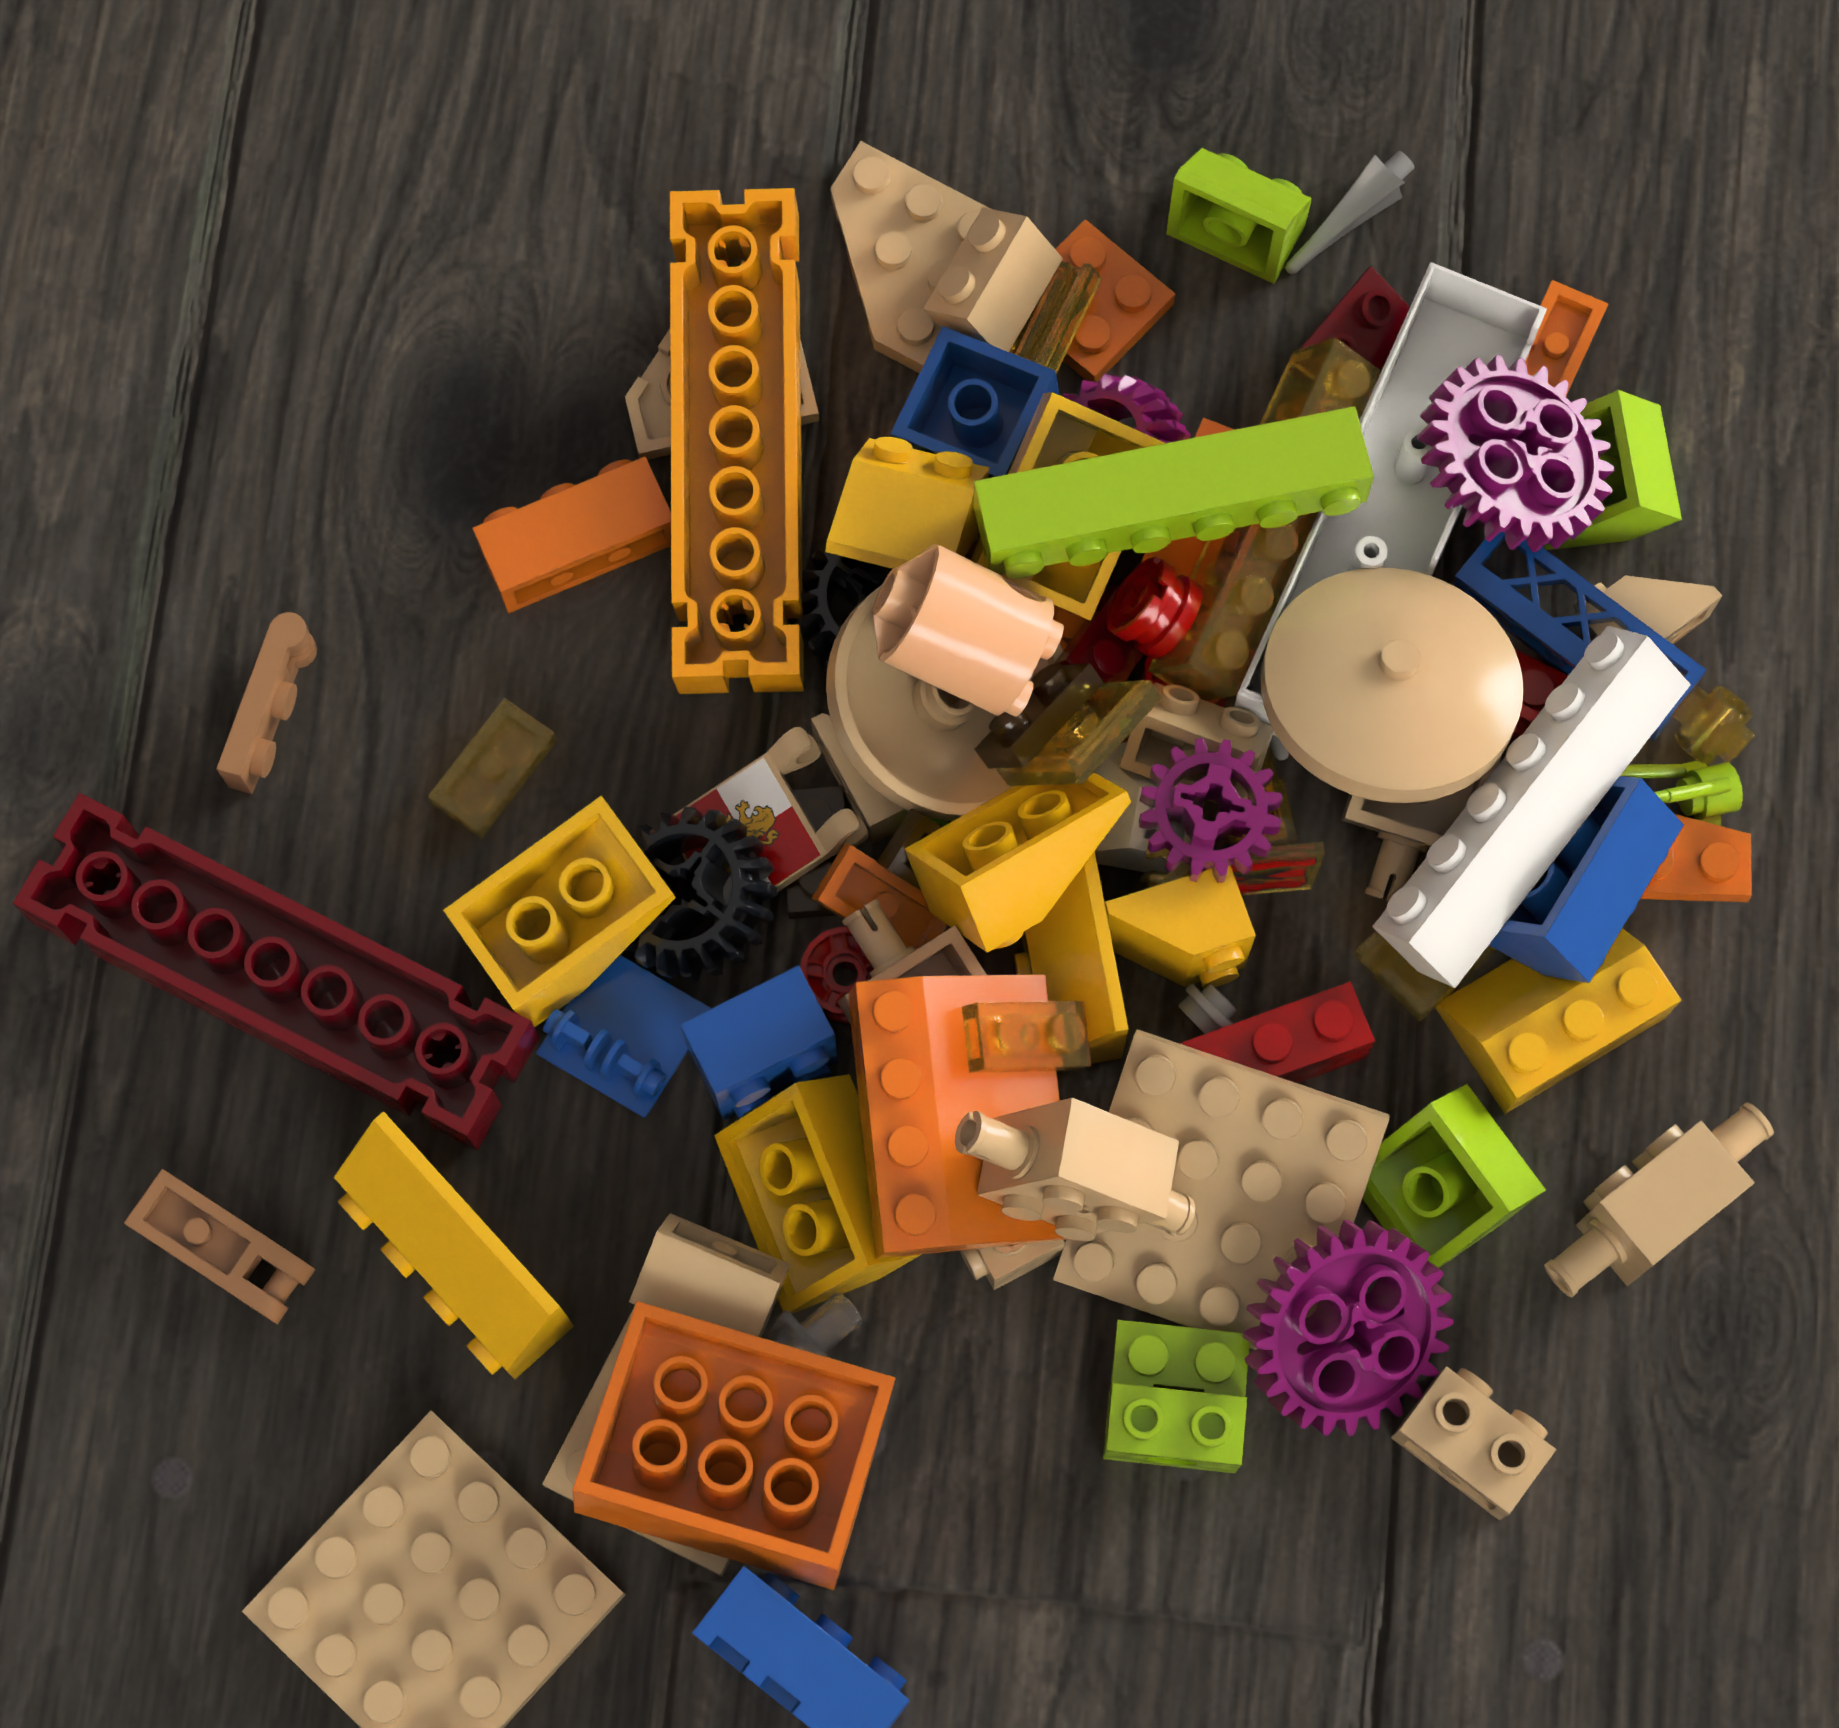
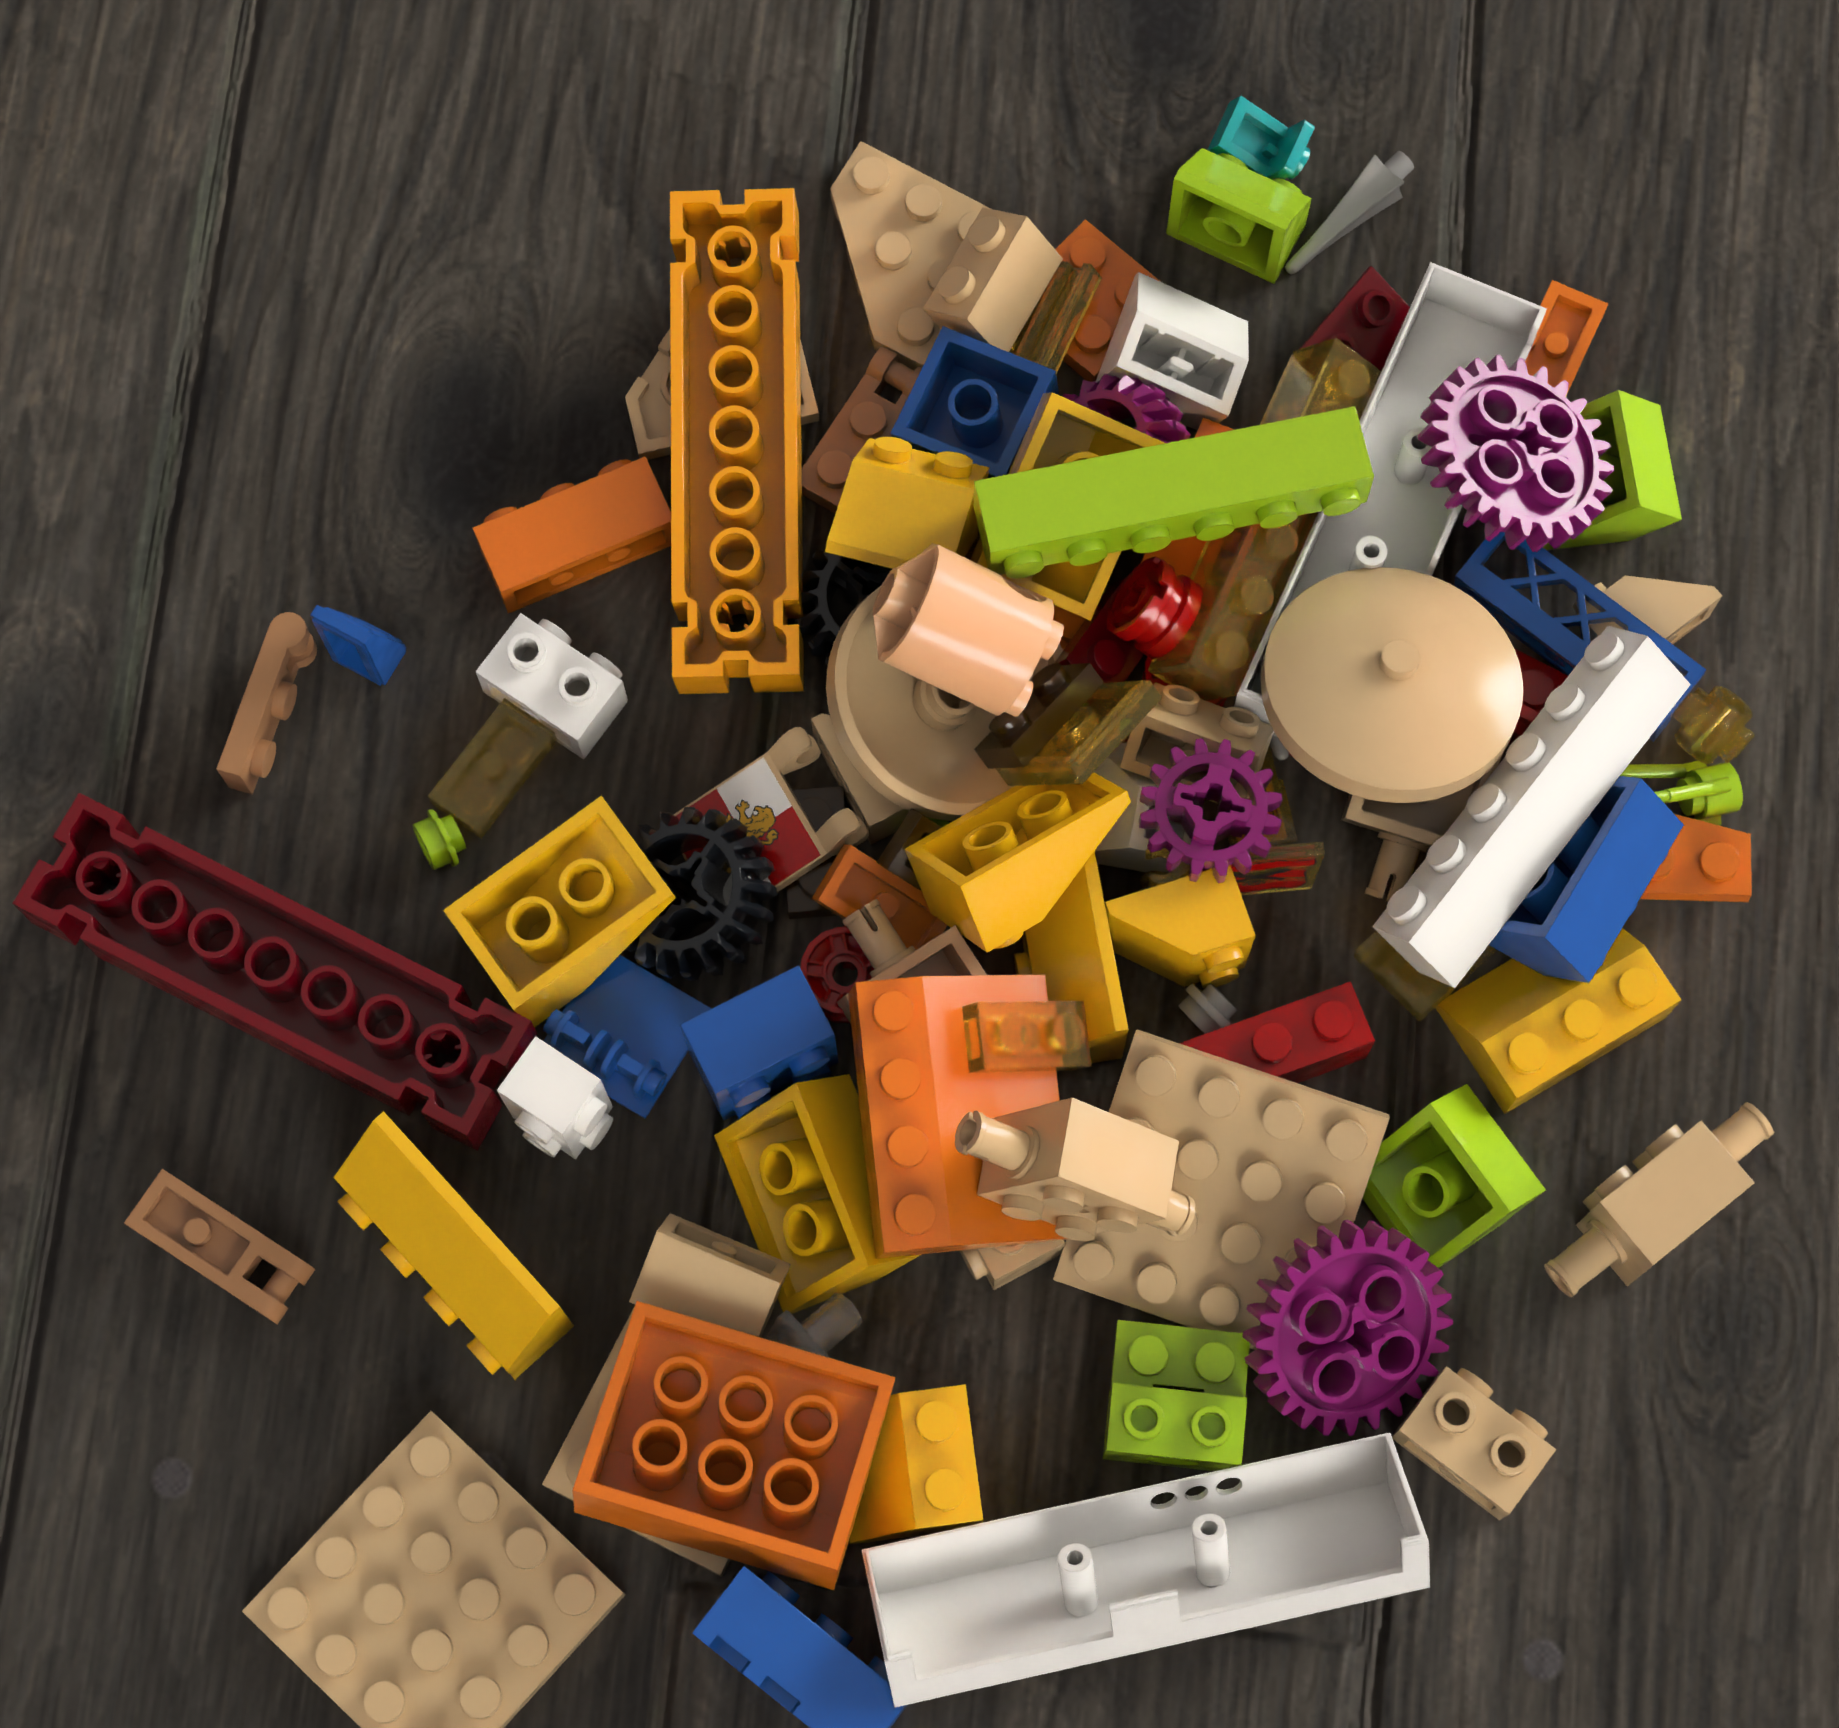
none -> blue slope [310,605,406,686]
none -> lime plate [412,809,466,870]
none -> white brick [476,613,628,759]
none -> white brick [497,1036,613,1160]
none -> medium nougat plate [802,346,922,514]
none -> yellow slope [849,1384,983,1544]
none -> white piece [862,1433,1430,1707]
none -> white slope [1096,272,1249,430]
none -> teal bracket [1207,96,1315,180]

